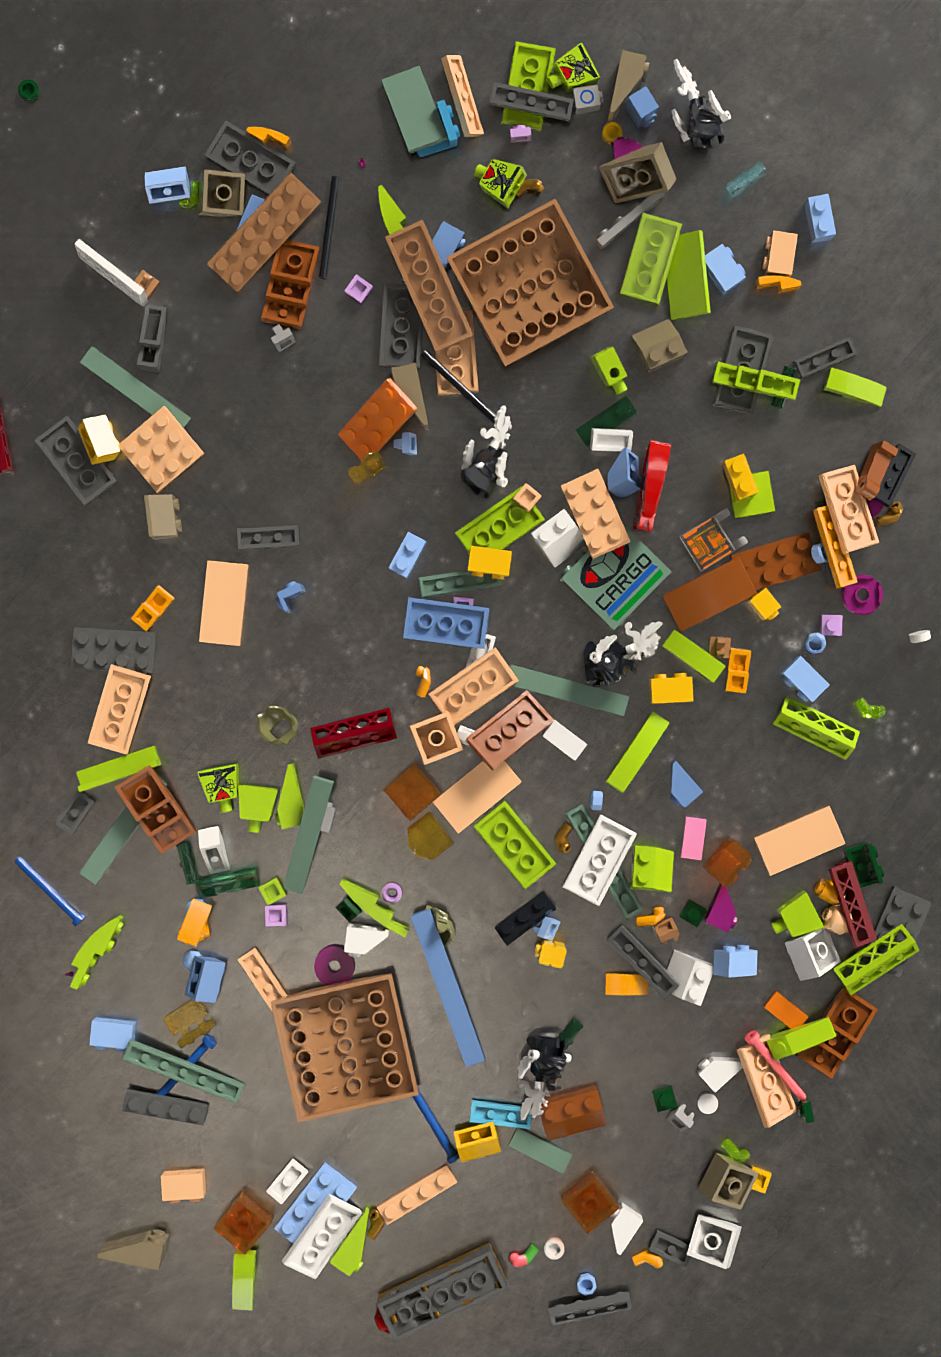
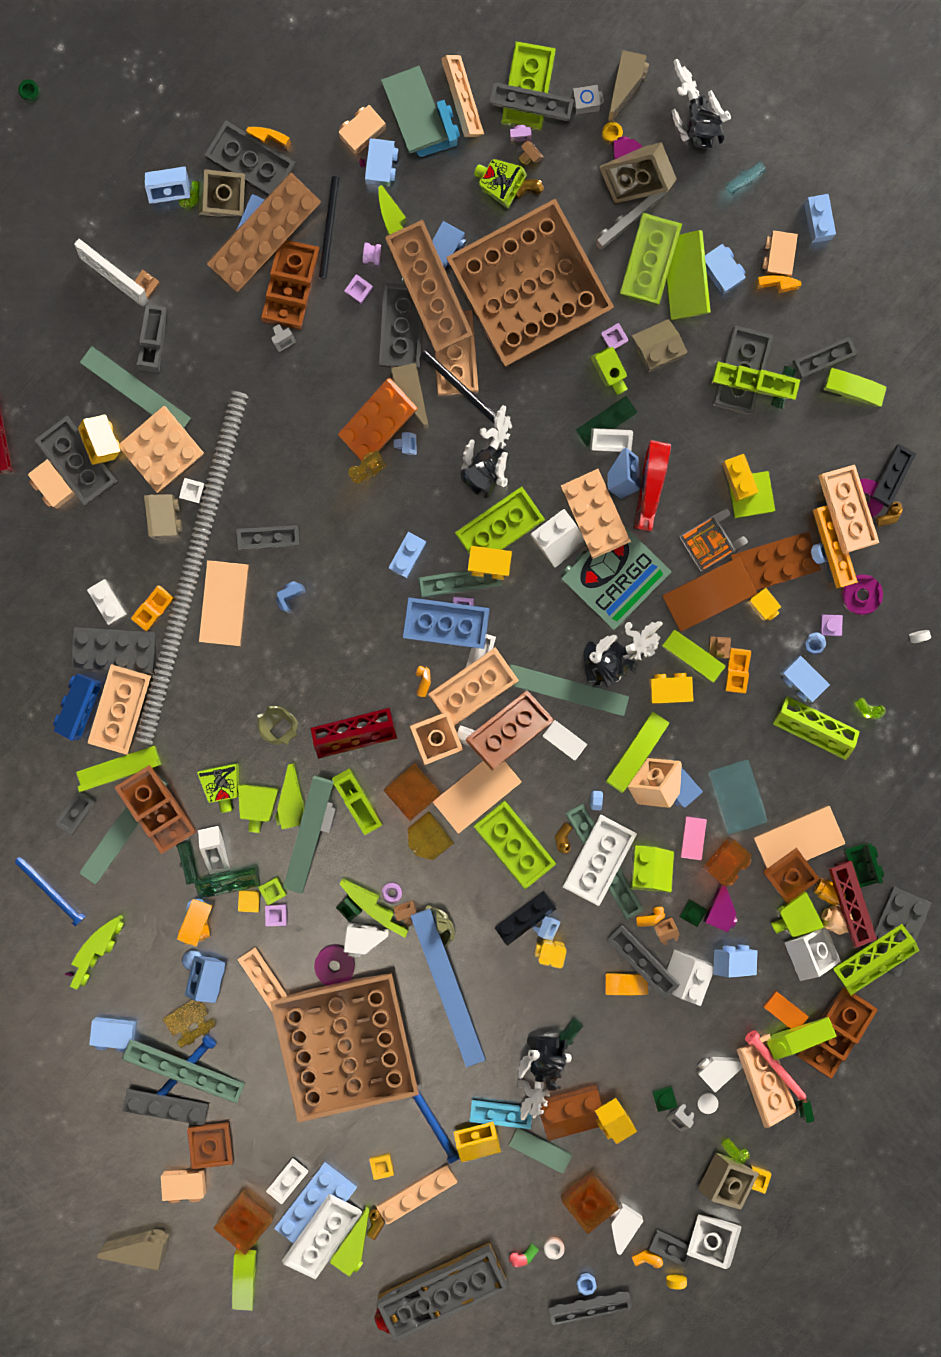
light nougat tile [513,483,541,512] -> none
lime torso [547,43,600,93] -> none
medium blue brick [625,86,659,129] -> none
dark orange leg [856,440,899,500] -> none
none -> light nougat brick [28,459,76,509]
none -> blue slope [53,674,103,741]
none -> white plate [87,579,127,625]
none -> light grey piece [135,391,248,745]
none -> white plate [179,478,205,504]
none -> dark orange plate [187,1122,233,1169]
none -> yellow tile [238,890,260,912]
none -> lime slope [332,768,382,835]
none -> light nougat brick [338,105,386,156]
none -> lavender wheel [363,242,382,265]
none -> light blue brick [365,138,398,187]
none -> yellow tile [370,1154,394,1180]
none -> medium nougat tile [394,900,417,927]
none -> medium nougat tile [518,141,544,165]
none -> yellow brick [595,1098,637,1145]
none -> lavender plate [600,323,629,349]
none -> light nougat slope [628,758,682,808]
none -> yellow tile [666,1274,687,1290]
none -> clear light blue piece [709,760,768,834]
none -> dark orange plate [763,848,820,903]

